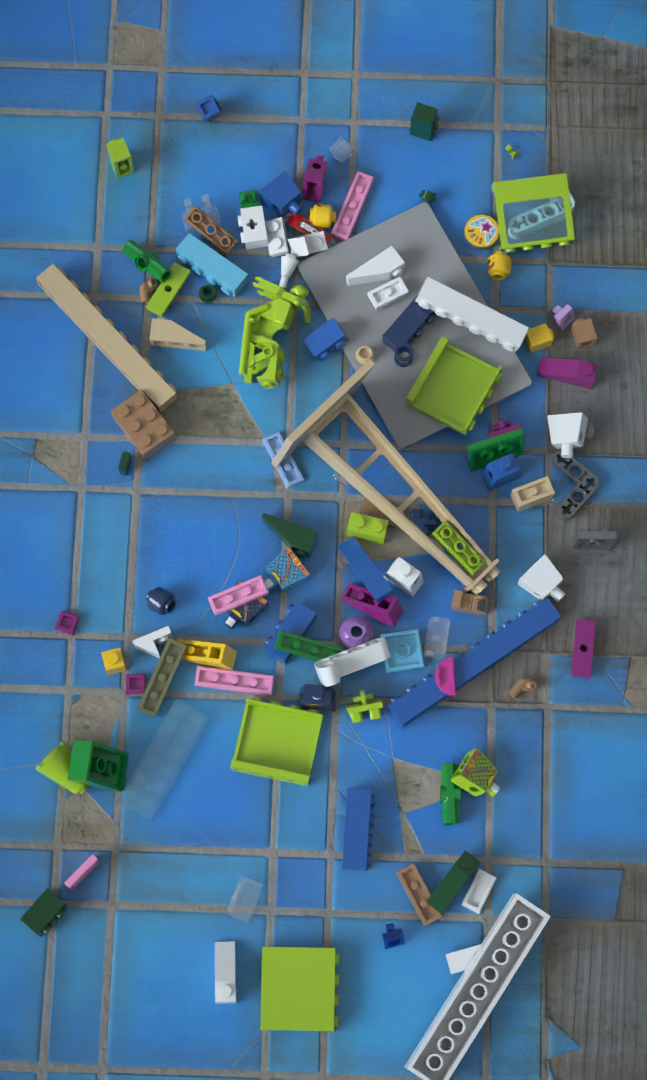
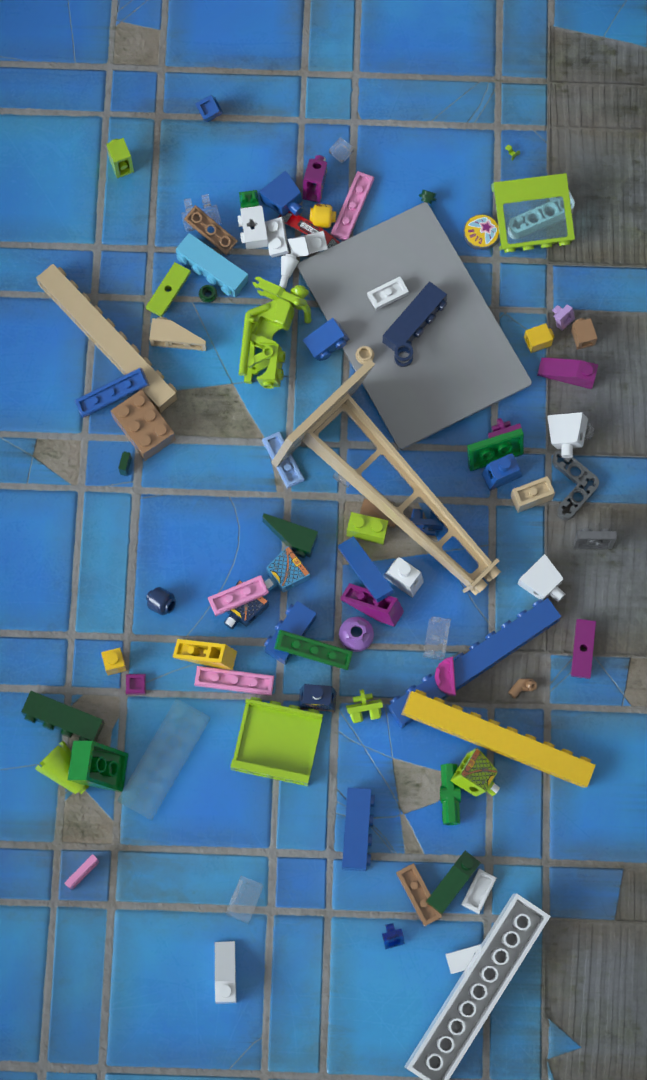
dark green brick [20,888,67,937] -> none
magenta tile [55,610,80,636] -> none
green piece [122,240,172,283] -> none
white slope [132,626,172,658] -> none
olive plate [137,638,187,717] -> none
medium nougat arm [139,278,158,305] -> none
lime panel [260,947,339,1032] -> none
white beam [314,637,391,687] -> none
white slope [346,246,405,286] -> none
medium azure tile [380,629,425,674] -> none
lime panel [406,336,503,435] -> none
dark green brick [410,102,440,141] -> none
white brick [415,277,529,352] -> none
lime tile [431,520,486,576] -> none
medium nougat leg [451,590,489,615] -> none
yellow head [487,251,512,280] -> none
none -> dark green brick [21,691,105,742]
none -> blue tile [75,367,149,418]
none -> yellow brick [401,690,595,788]

